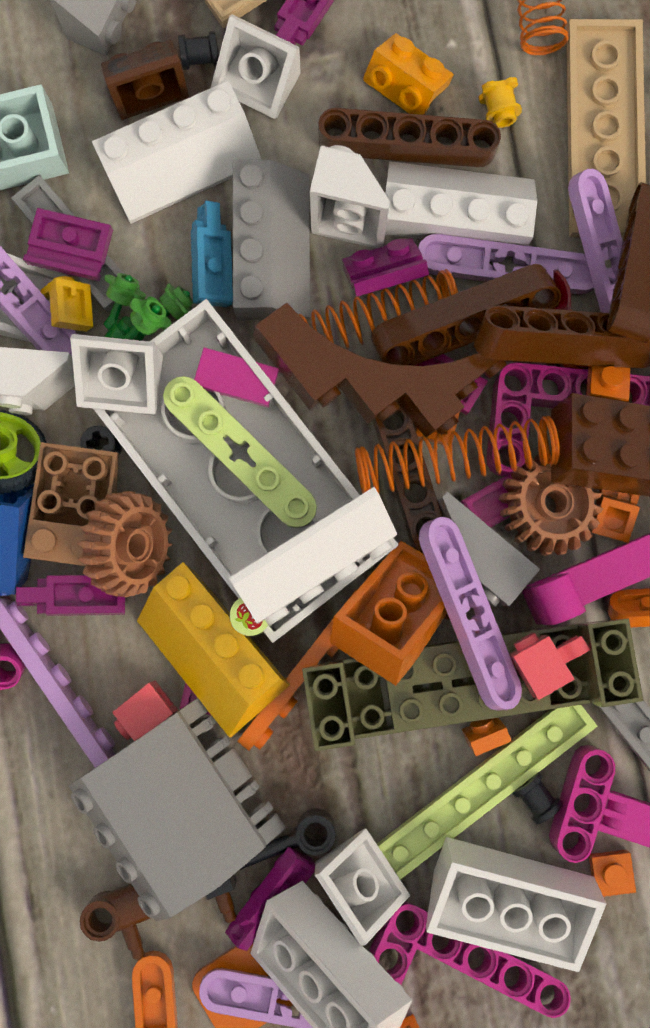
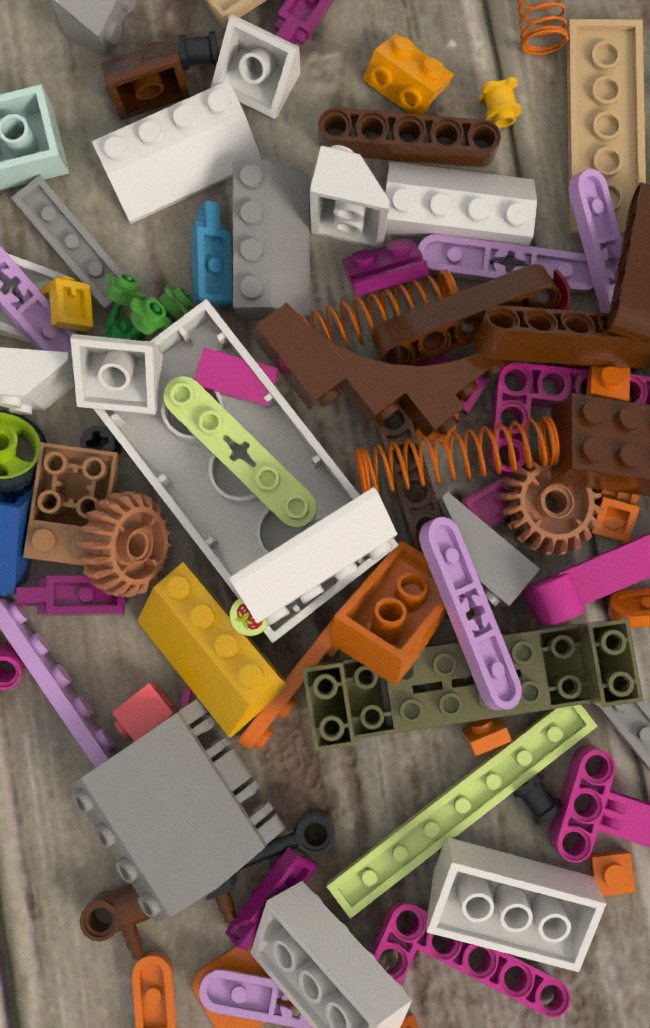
magenta plate [23,208,113,282] -> none
white slope [315,829,410,946] -> none
coral brick [509,632,590,700] -> none

